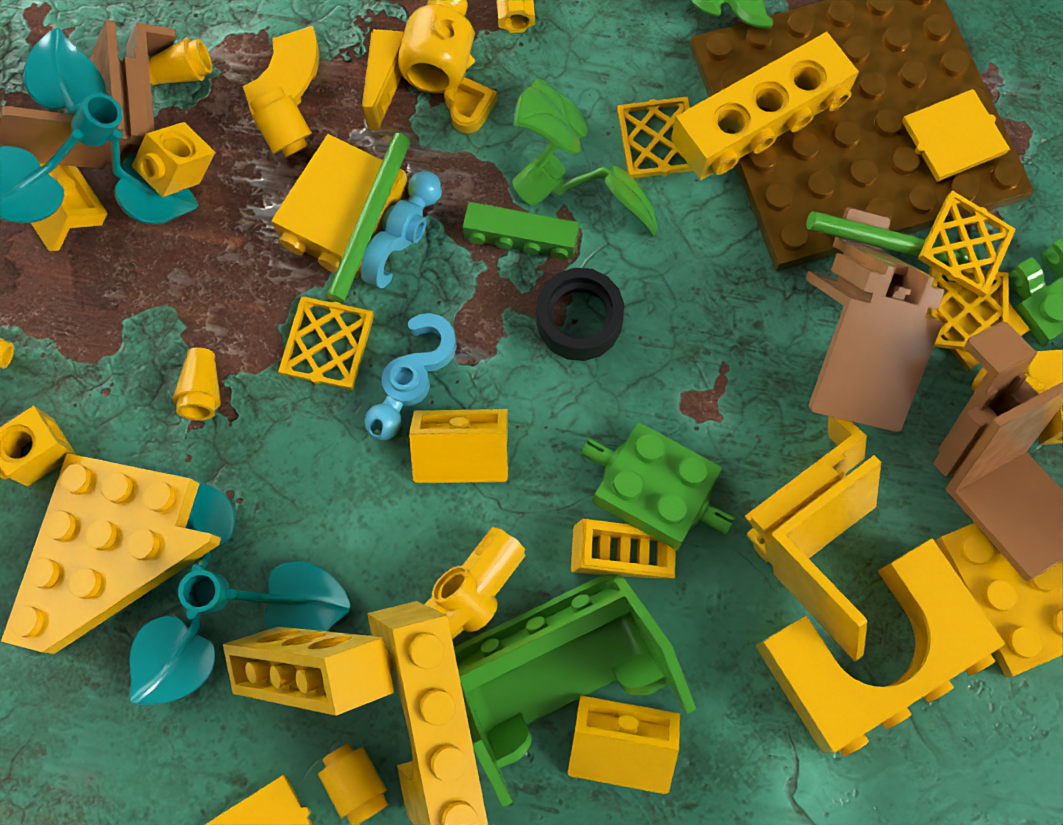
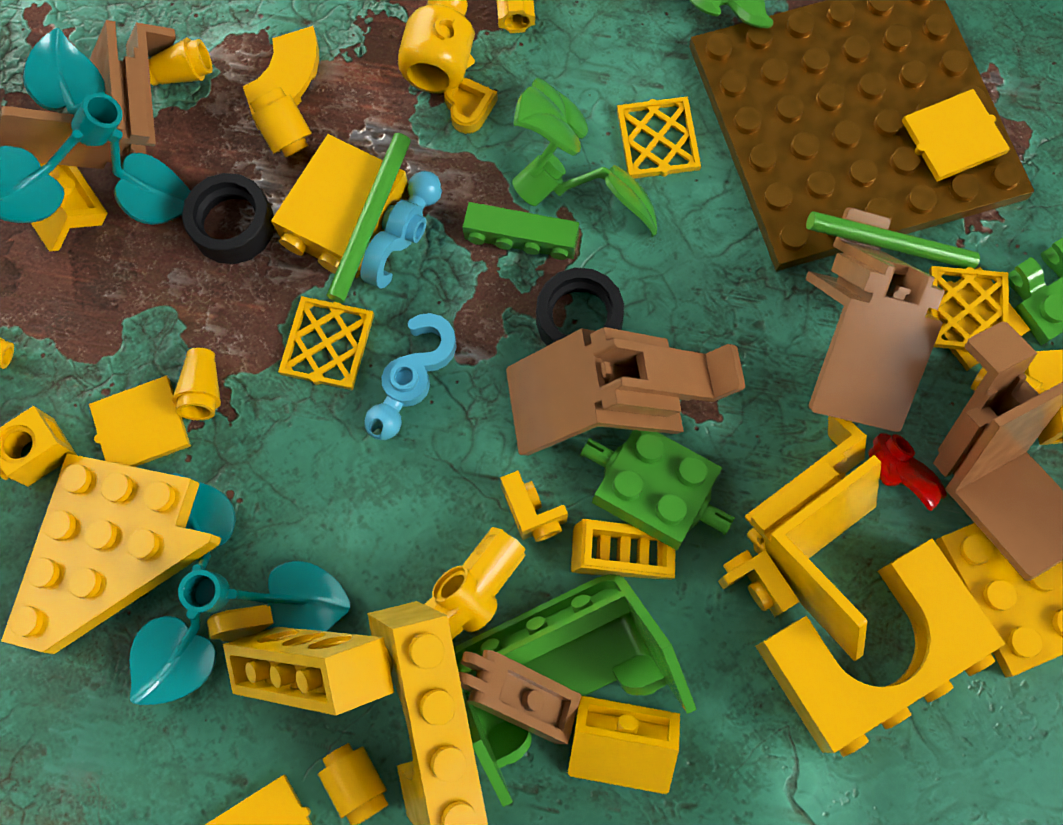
yellow brick [131,122,216,197] -> none
yellow slope [362,29,404,130] -> none
yellow panel [409,409,508,483] -> none
yellow brick [671,32,859,181] -> none
yellow window [917,190,1016,298] -> none
none -> yellow piece [89,375,191,467]
none -> black tyre [182,173,274,264]
none -> yellow tile [207,605,274,641]
none -> medium nougat hinge [459,650,581,744]
none -> yellow bracket [500,470,568,542]
none -> medium nougat piece [506,327,745,456]
none -> yellow bracket [718,550,800,617]
none -> red plate [868,433,947,511]

